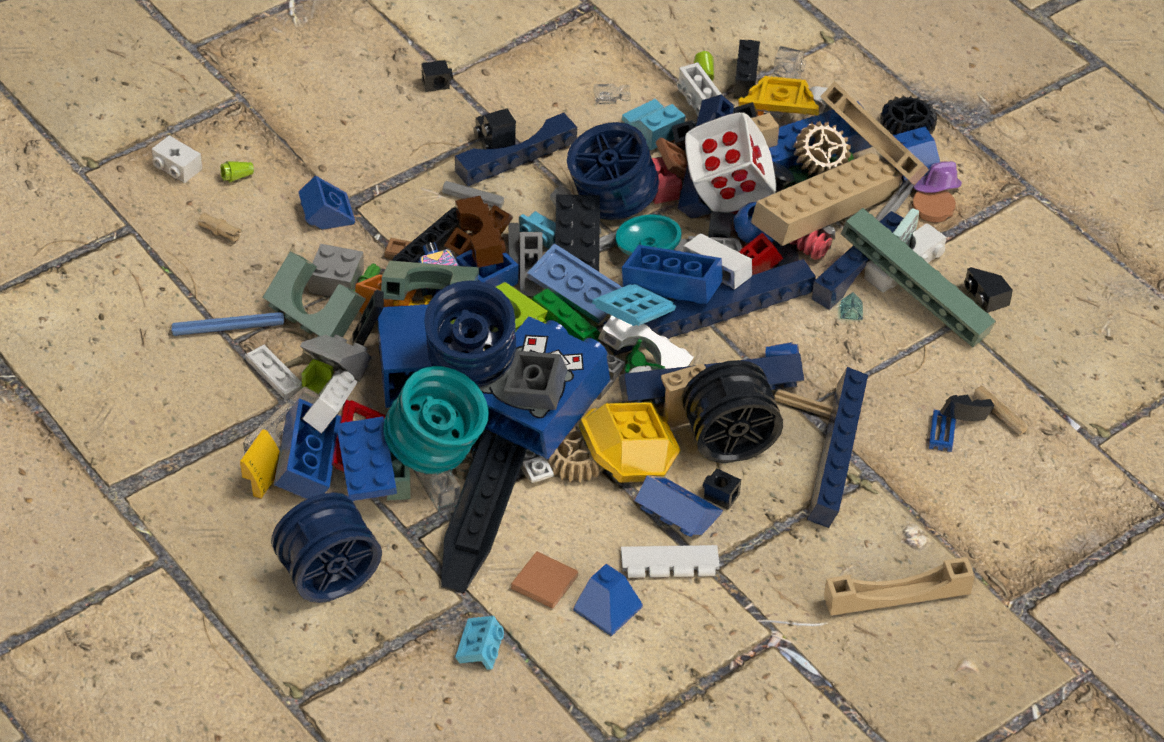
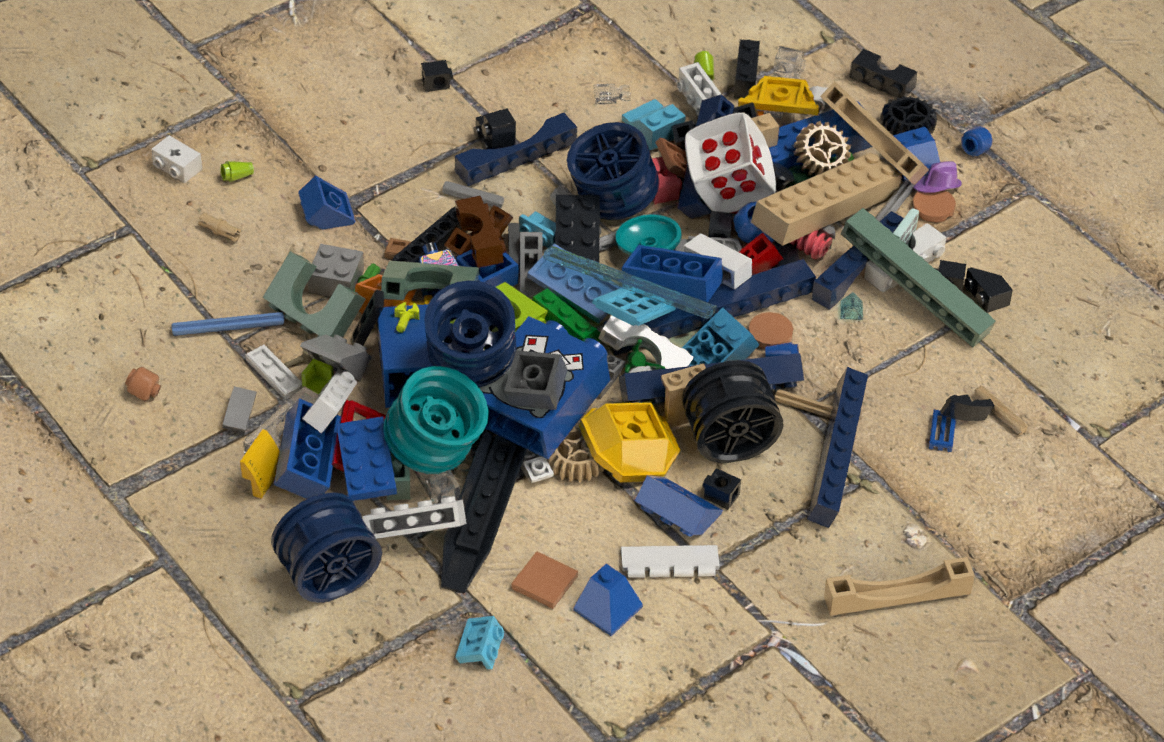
none -> nougat head [125,367,161,401]
none -> light grey slope [223,386,257,433]
none -> white brick [363,496,466,539]
none -> neon yellow bar [394,302,420,333]
none -> clear light blue tile [543,246,717,319]
none -> dark azure slope [682,307,759,366]
none -> nougat tile [748,312,794,349]
none -> black arch [850,49,918,98]
none -> black brick [934,260,967,292]
none -> blue head [961,126,993,156]

